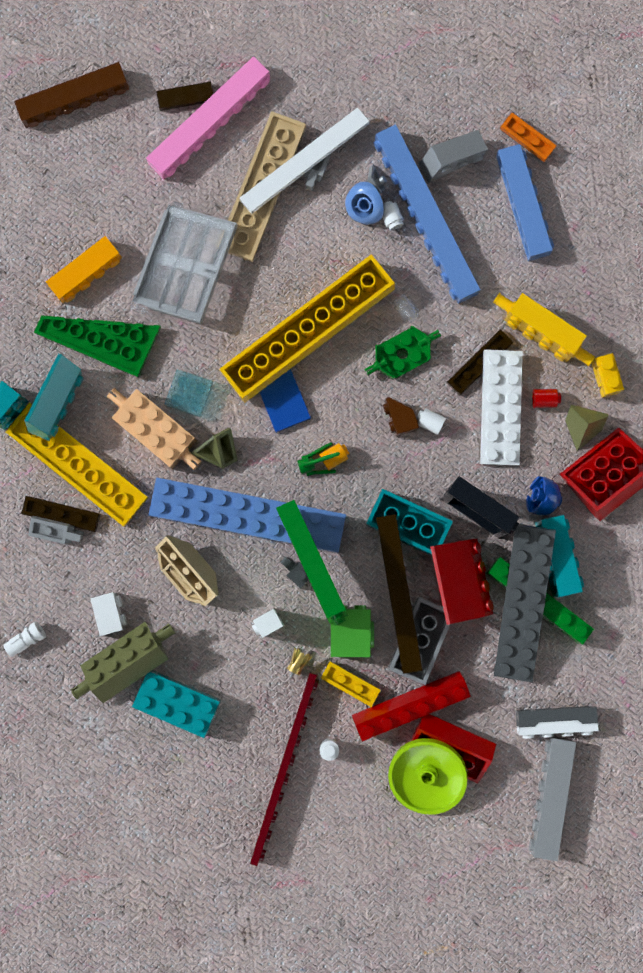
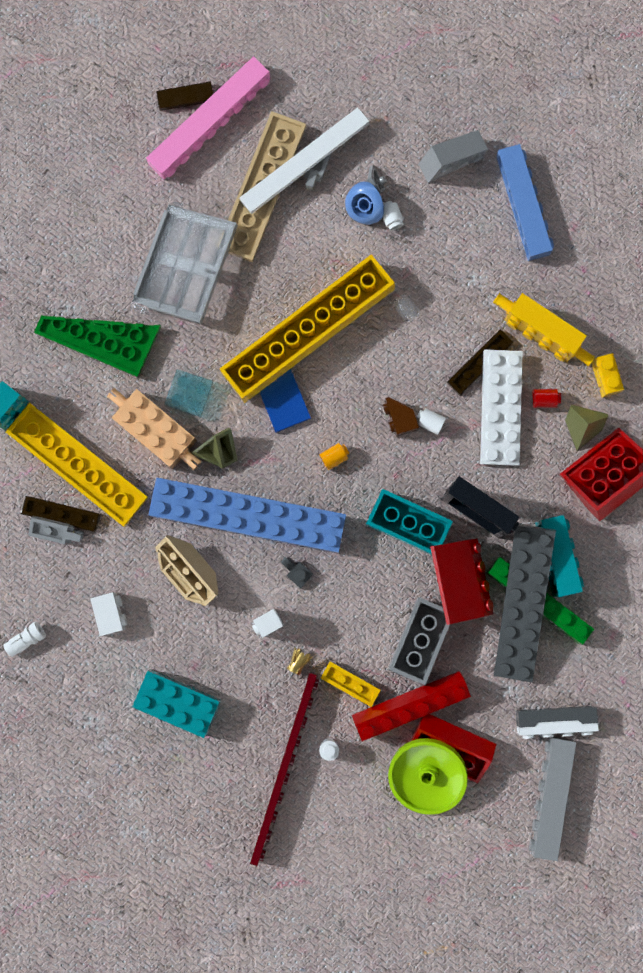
reddish brown brick [14,62,129,128] -> none
teal slope [24,353,84,441] -> none
light orange brick [46,236,122,303] -> none
olive brick [70,622,176,703] -> none
green brick [276,500,348,625] -> none
green plant [297,442,340,477] -> none
bright green brick [331,605,374,657] -> none
green plate [364,326,441,380] -> none
medium blue brick [374,124,480,304] -> none
dark brown tile [376,514,423,674] -> none
orange plate [500,112,557,162] -> none
blue cylinder [526,476,562,515] -> none

